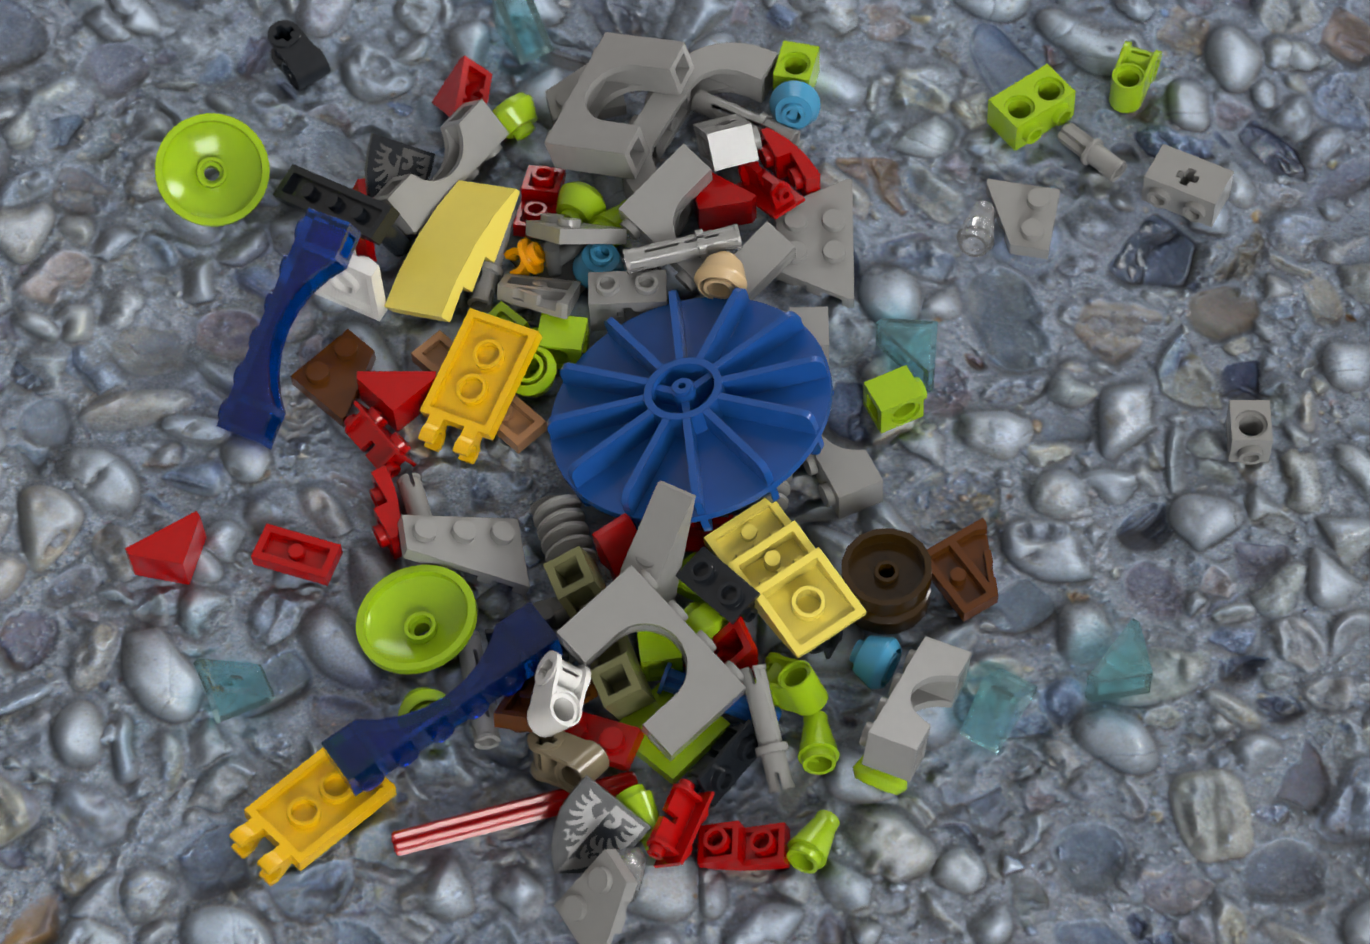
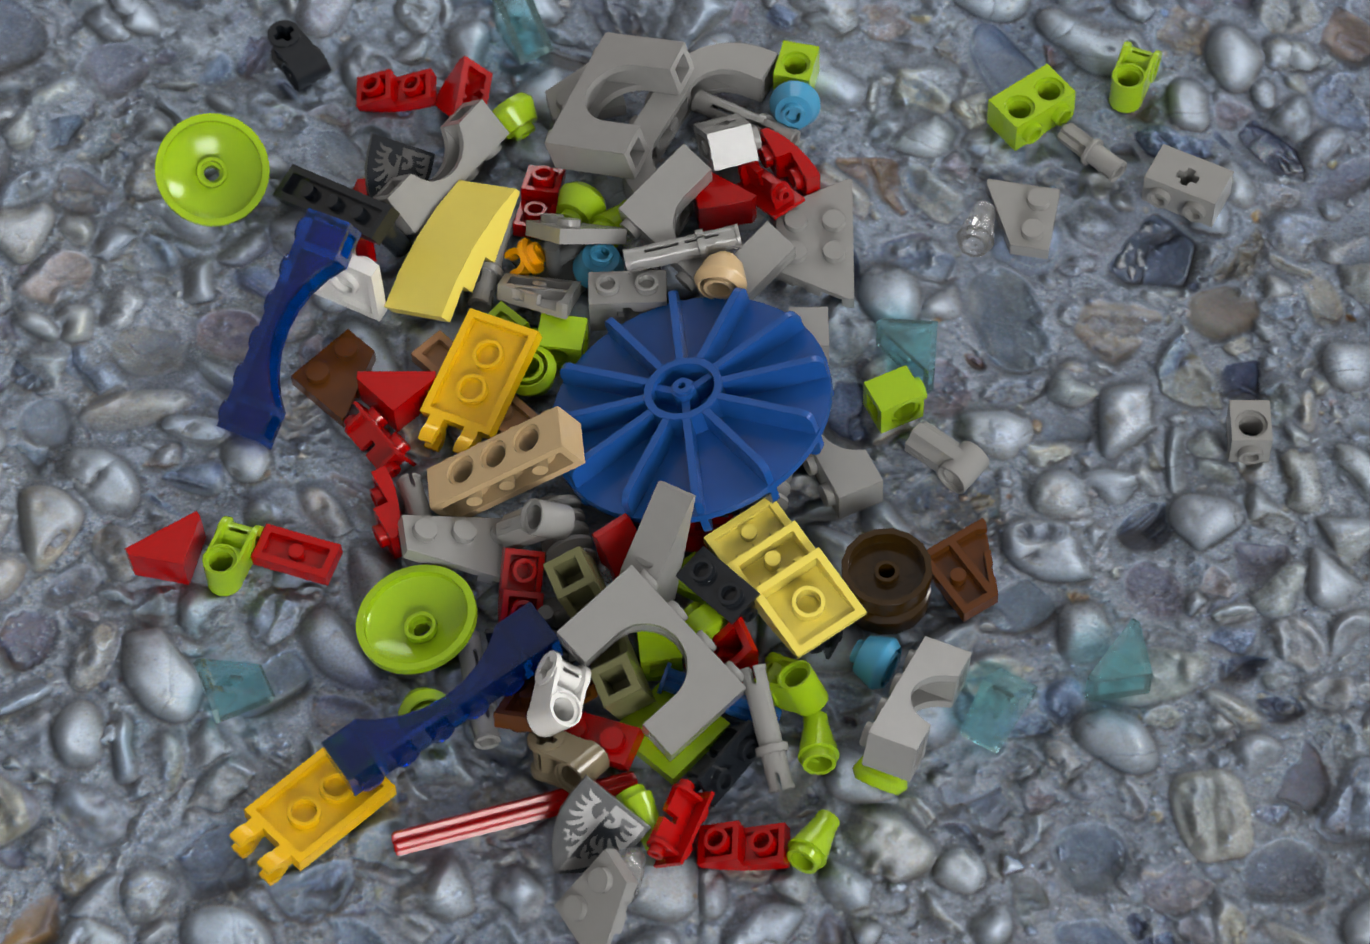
none -> lime piece [202,516,264,596]
none -> red slope [356,68,437,112]
none -> tan brick [427,406,585,517]
none -> light grey piece [496,498,575,549]
none -> red slope [498,547,545,630]
none -> light grey piece [905,421,990,494]

